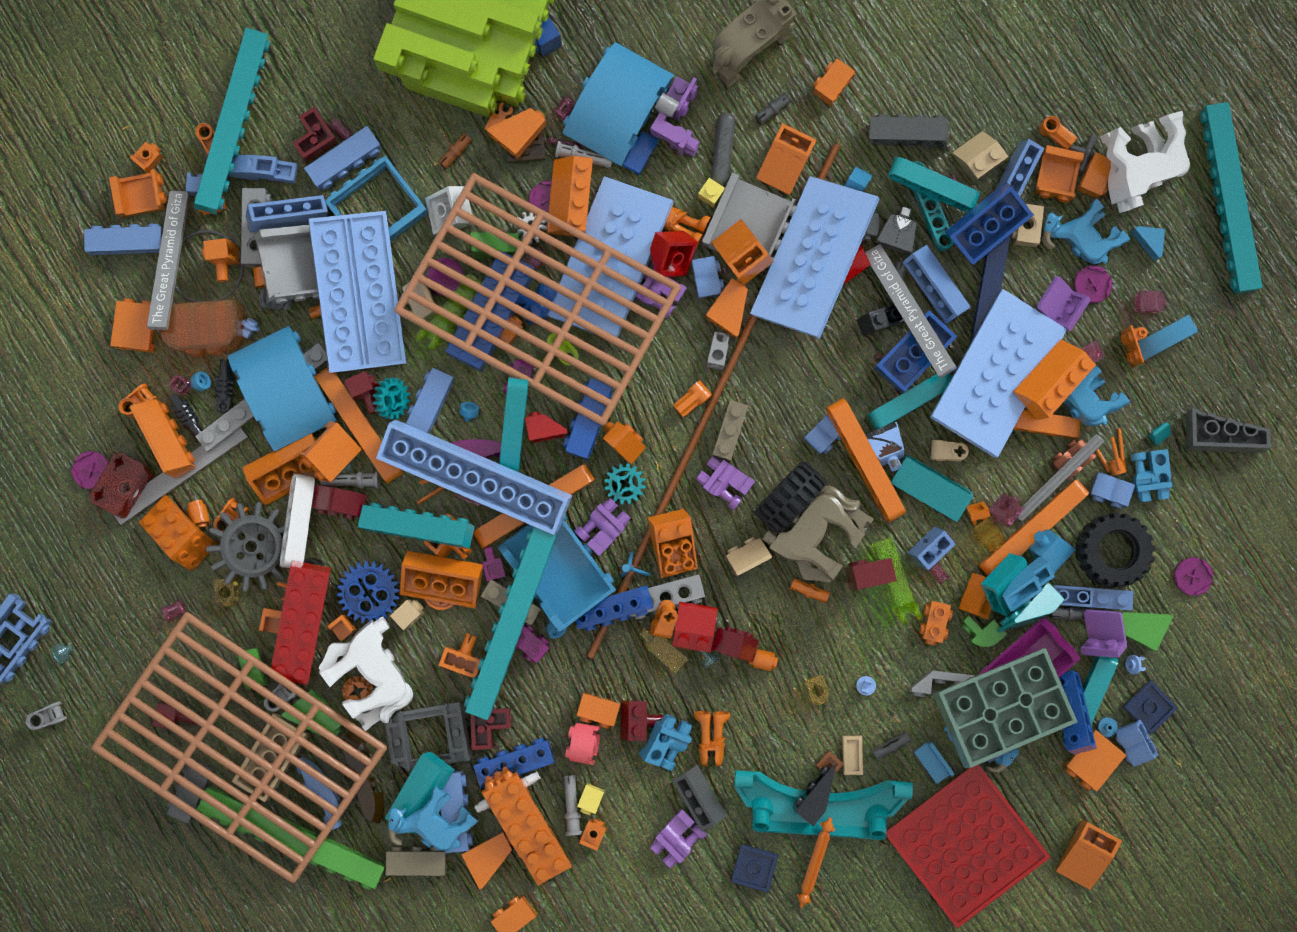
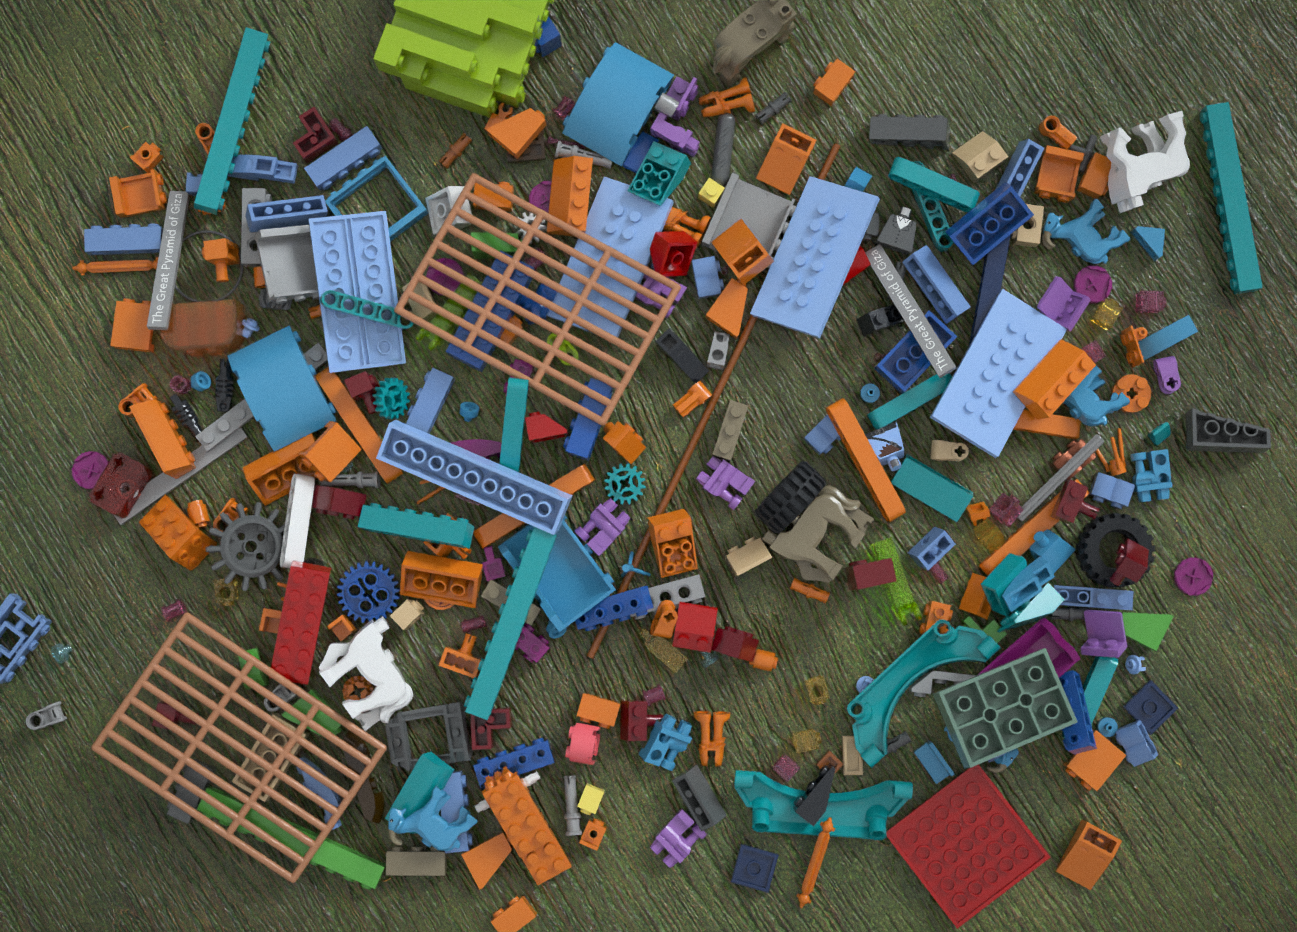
none -> orange wheel [72,257,158,275]
none -> teal beam [320,290,414,329]
none -> clear pink pin [461,615,486,634]
none -> orange brick [473,182,514,212]
none -> teal slope [627,141,691,206]
none -> clear pink bush [642,684,666,707]
none -> black slope [655,328,709,384]
none -> orange piece [698,77,755,117]
none -> clear pink brick [772,753,800,782]
none -> clear yellow brick [791,728,822,754]
none -> teal panel [847,619,1001,768]
none -> dark azure tile [860,384,880,403]
none -> dark red brick [1051,480,1099,524]
none -> clear yellow brick [1091,298,1123,330]
none -> dark red brick [1110,539,1149,586]
none -> orange plate [1111,374,1151,413]
none -> medium lavender piece [1153,356,1181,394]

